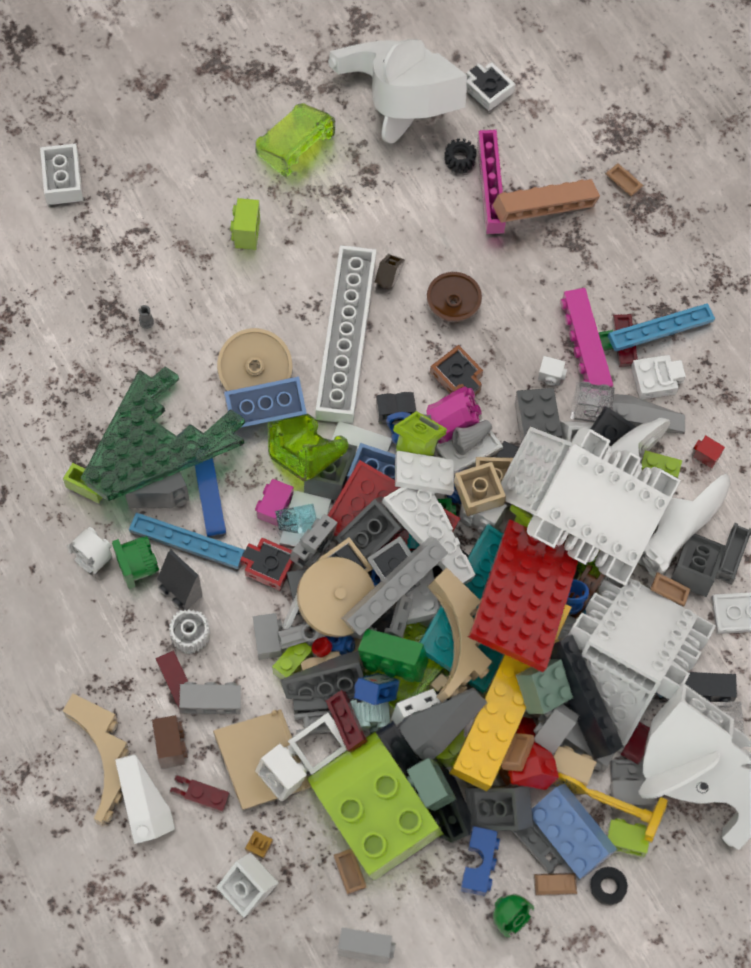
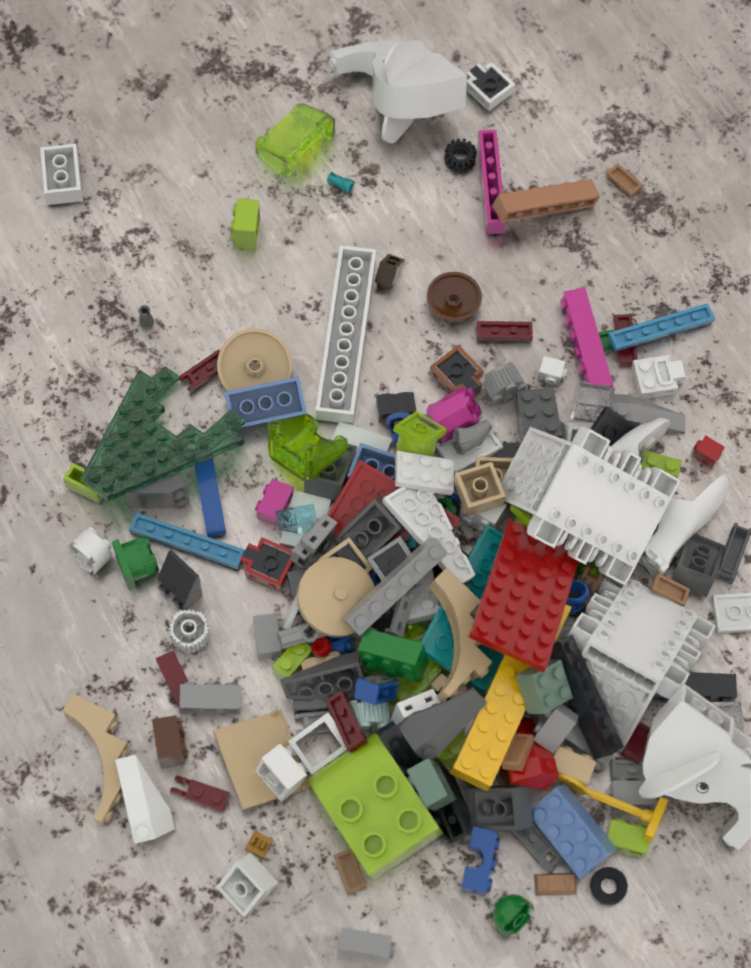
none -> dark red hinge [178,349,220,392]
none -> teal pin [327,172,355,194]
none -> dark red plate [476,321,533,342]
none -> light grey brick [483,362,527,404]

